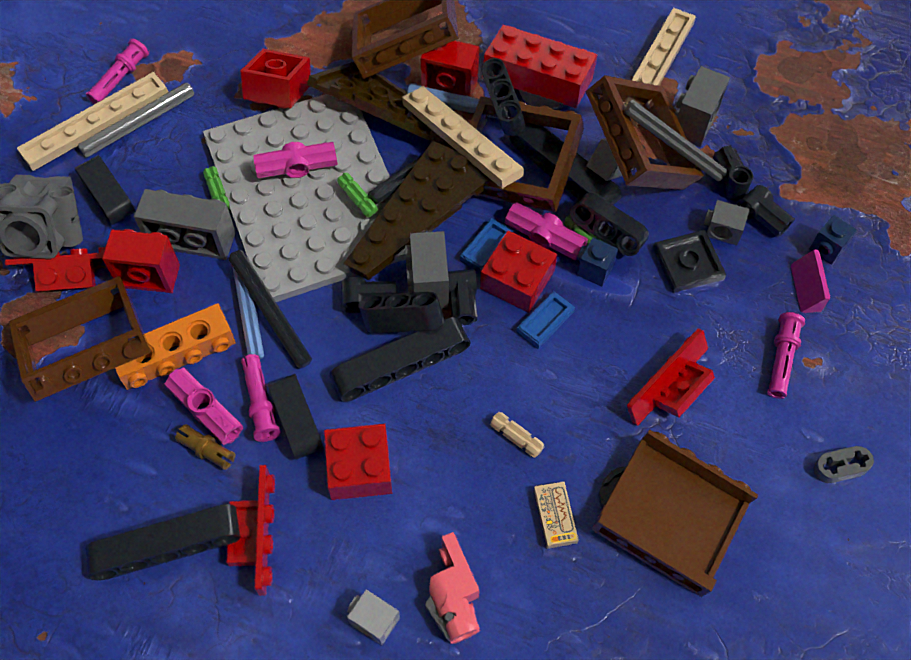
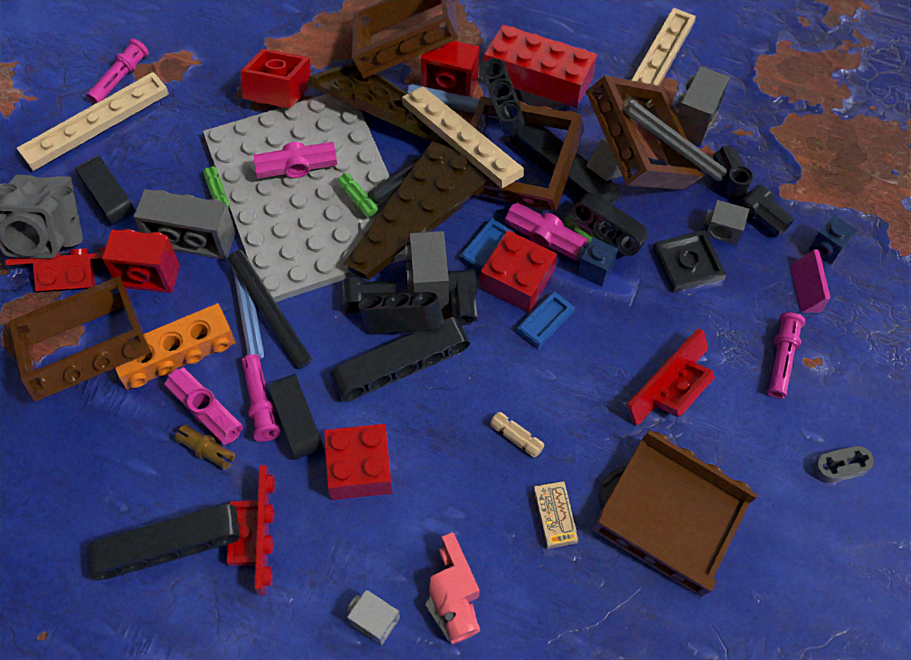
dark grey axle [78,83,194,157] -> none

